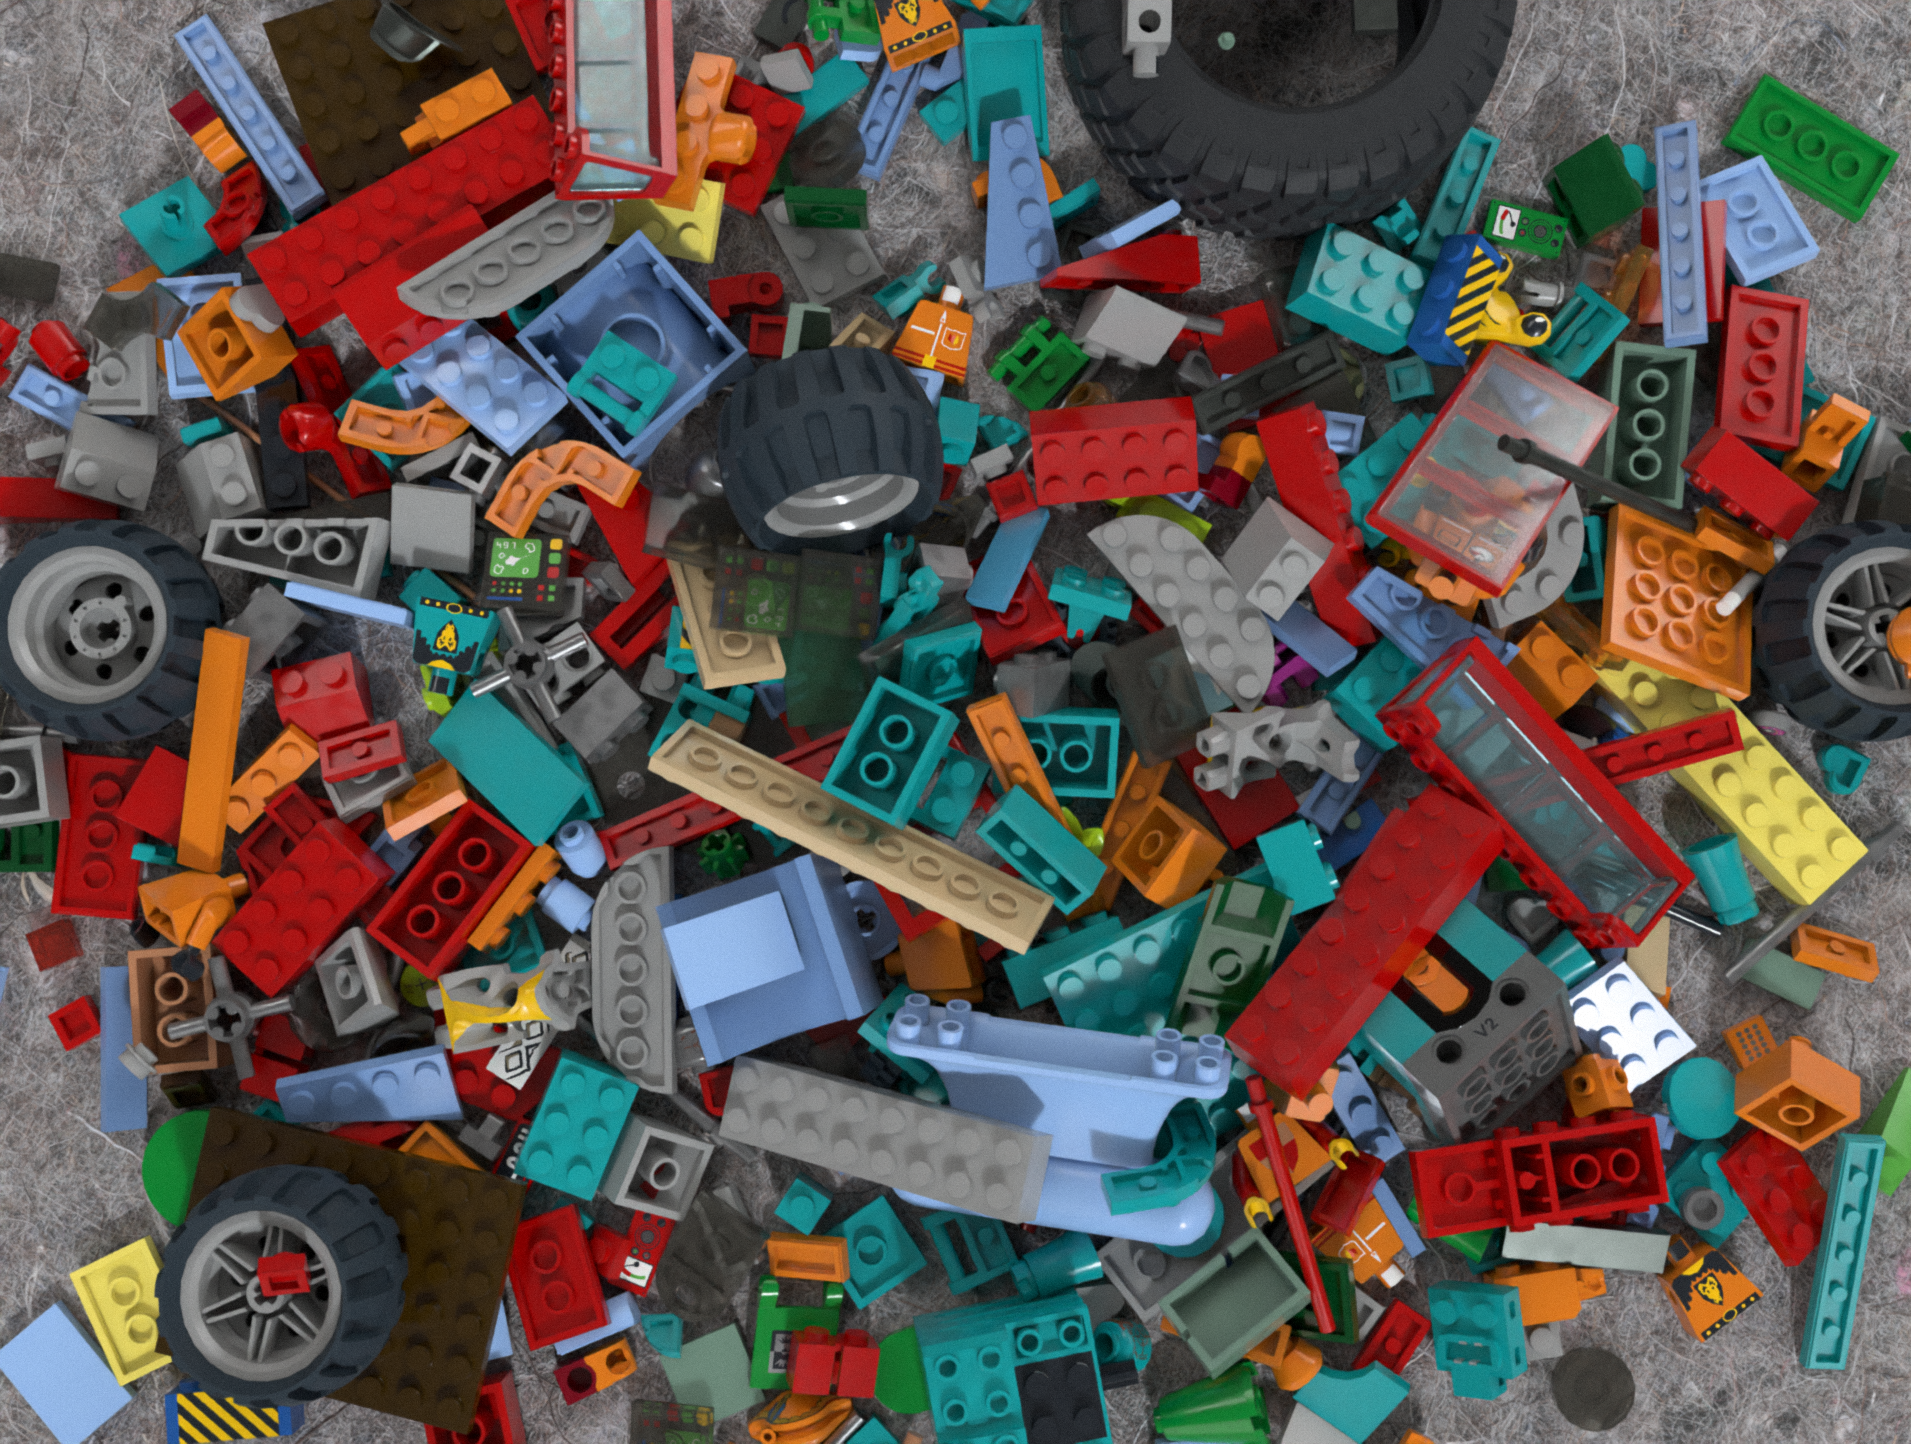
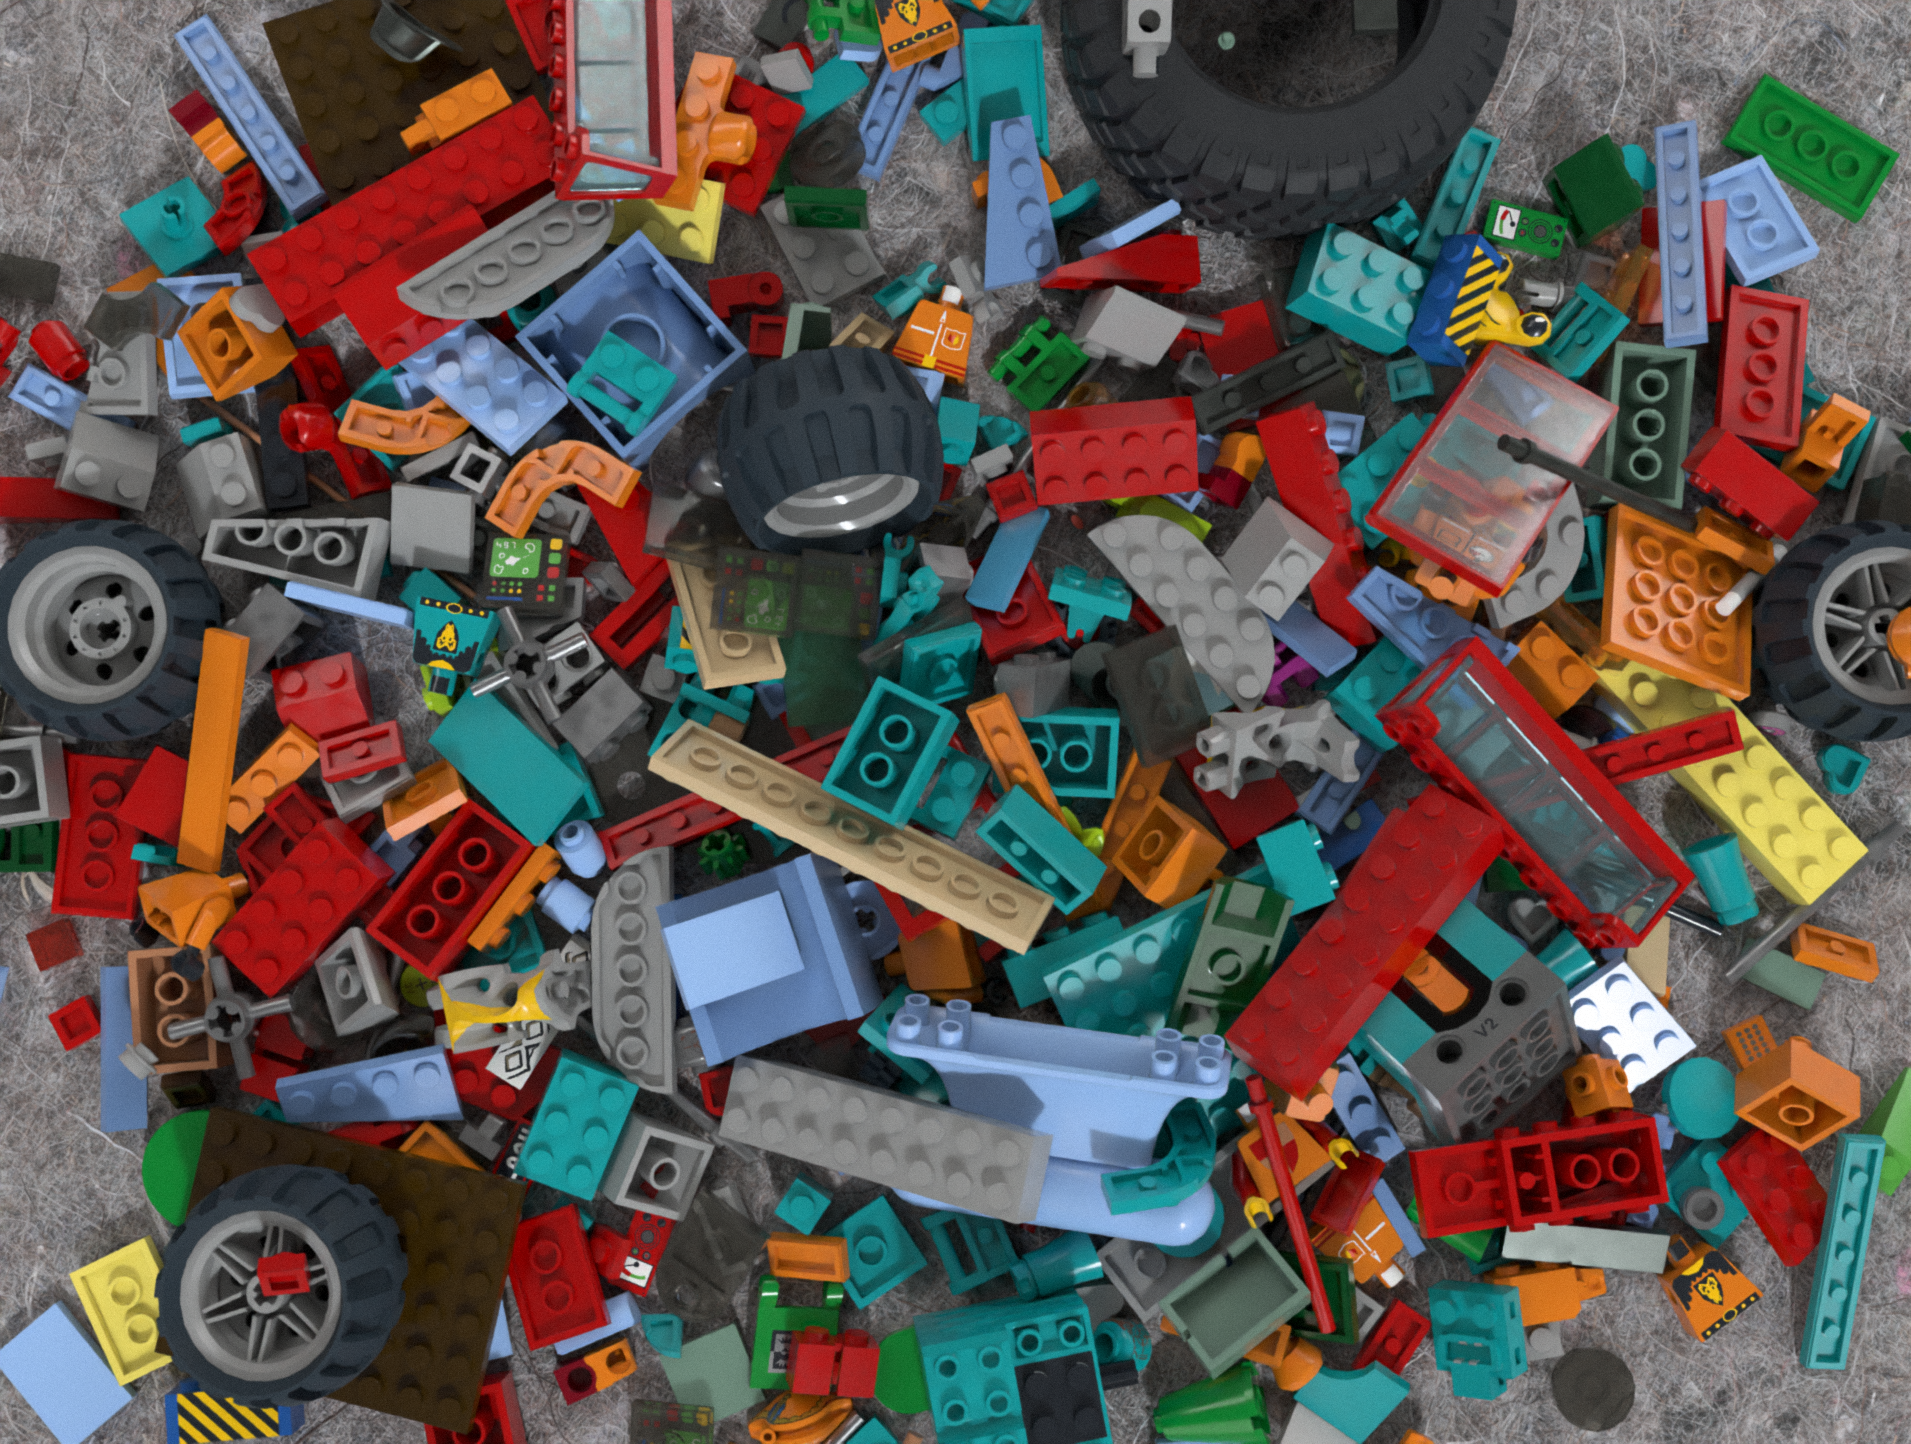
none -> coral piece [1069,515,1083,530]

